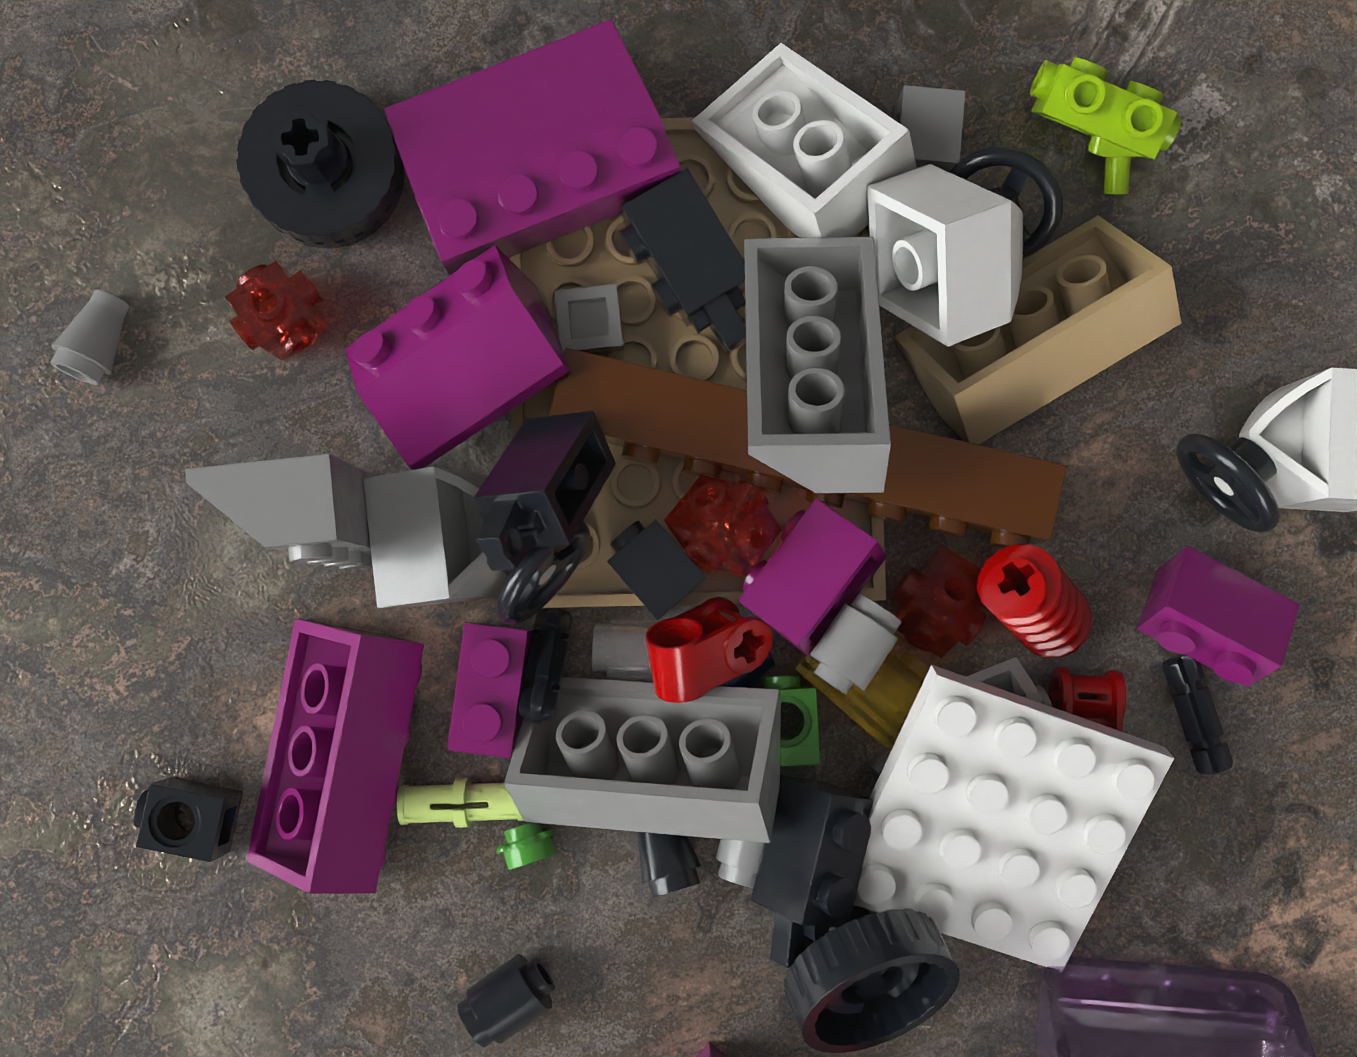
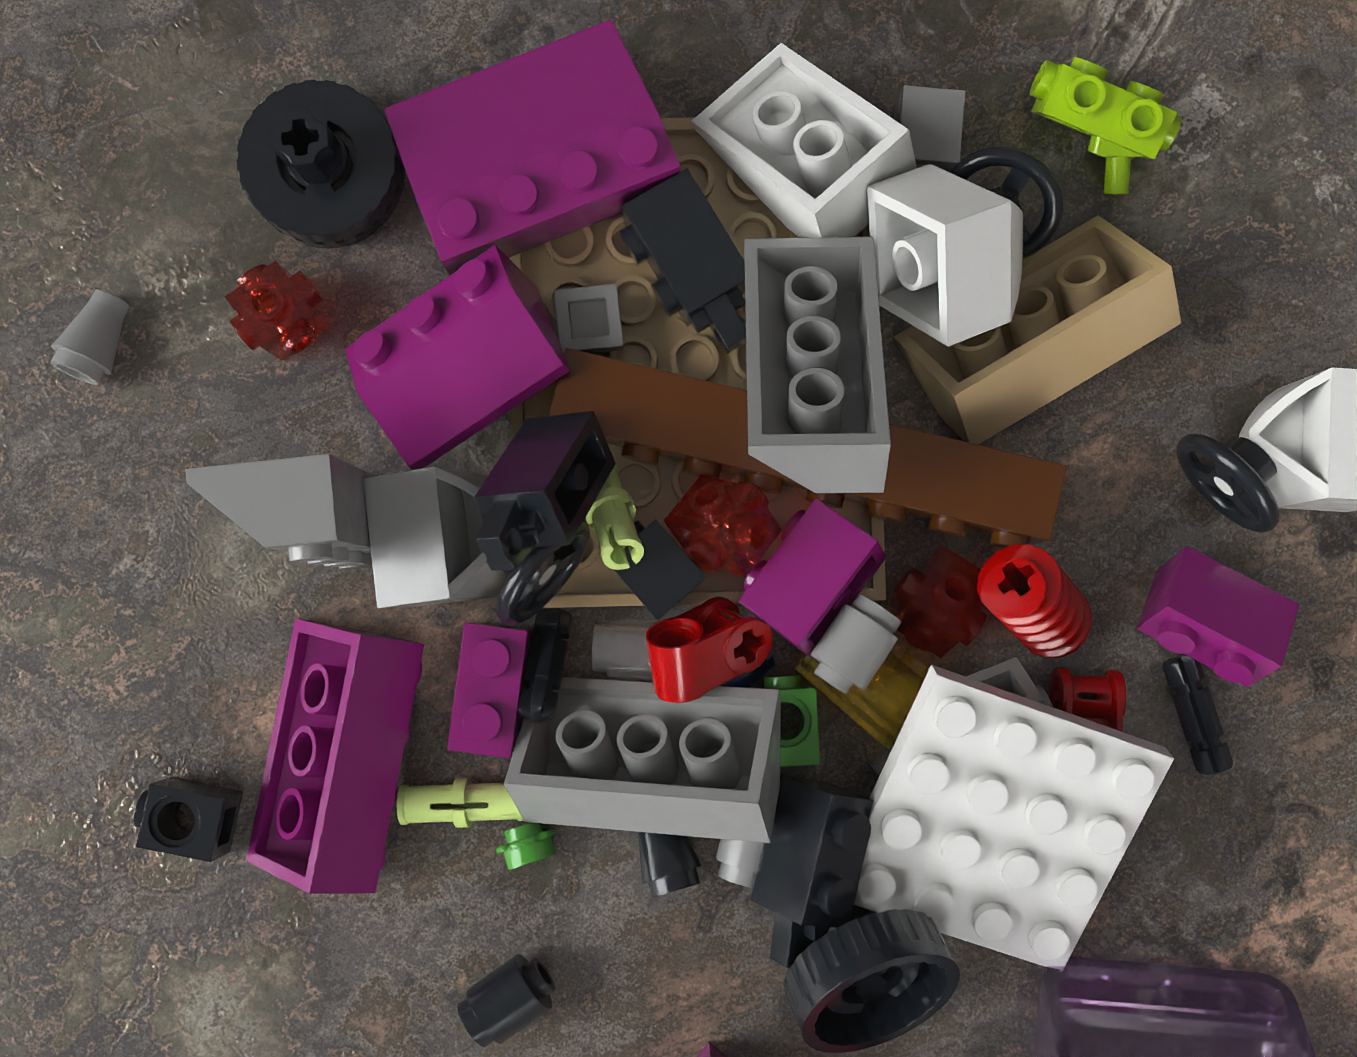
none -> yellowish green pin [585,464,644,570]

